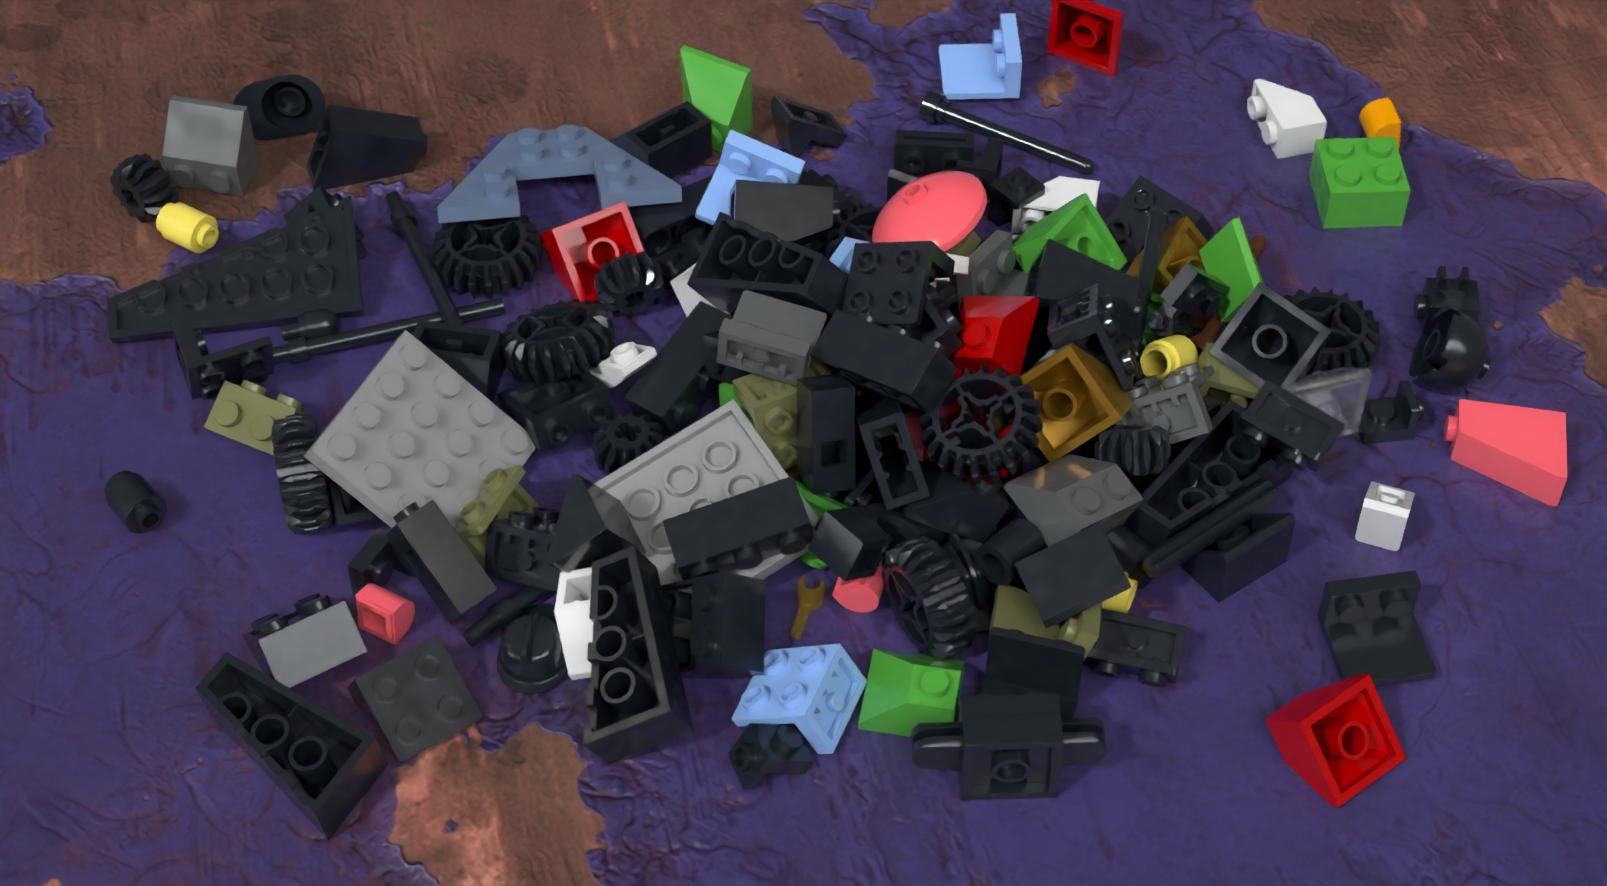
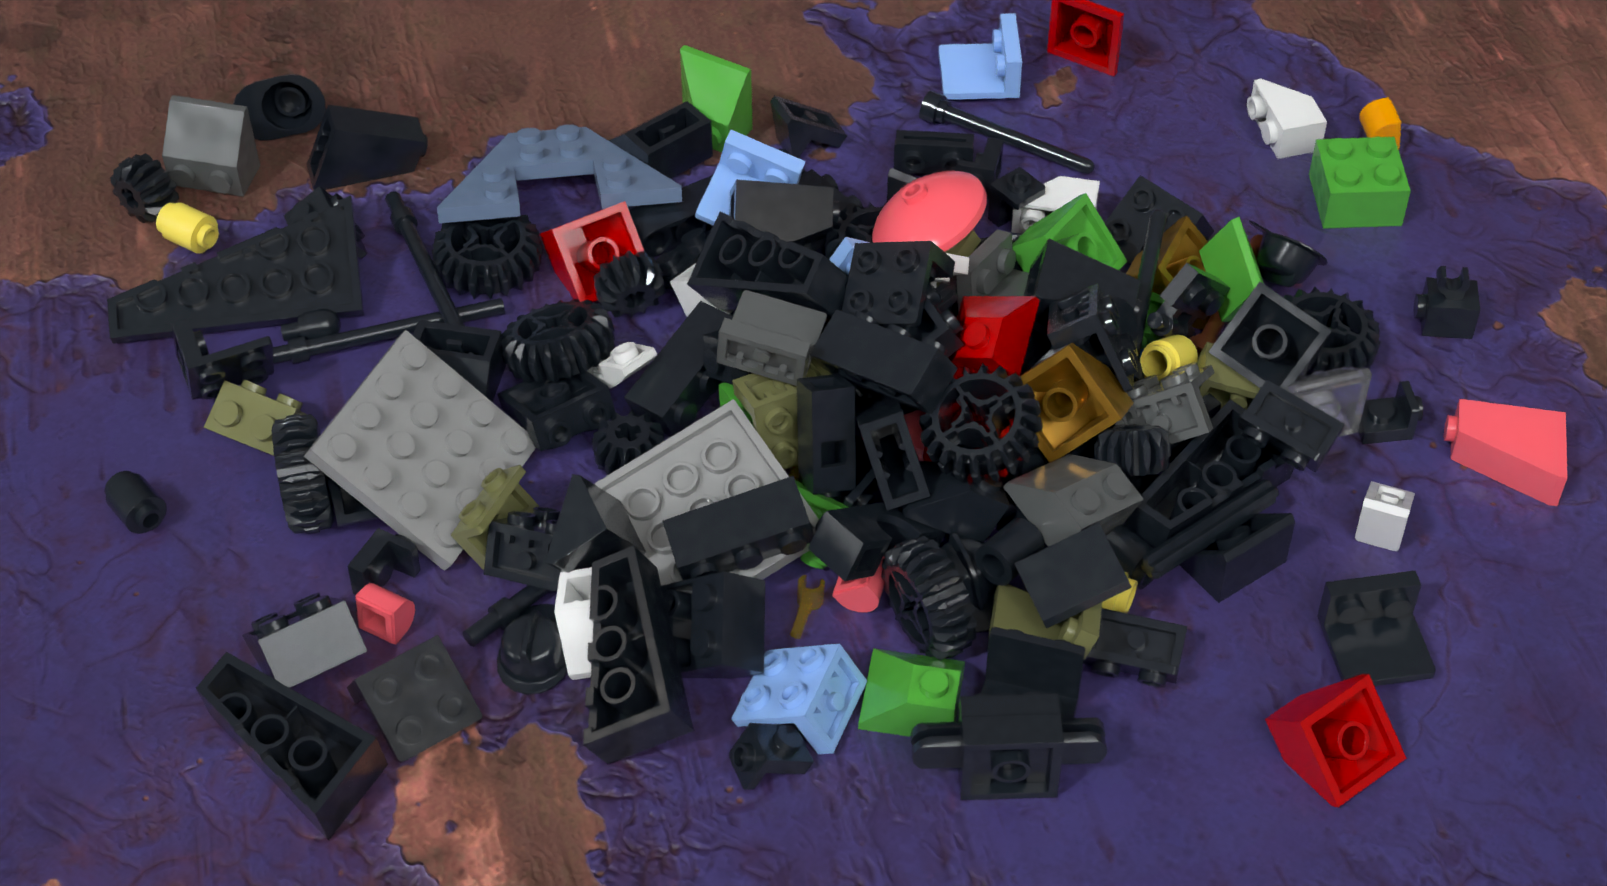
black brick [387,500,498,624] -> none
black cylinder [1409,306,1491,394] -> none
none -> black piece [1248,220,1328,288]

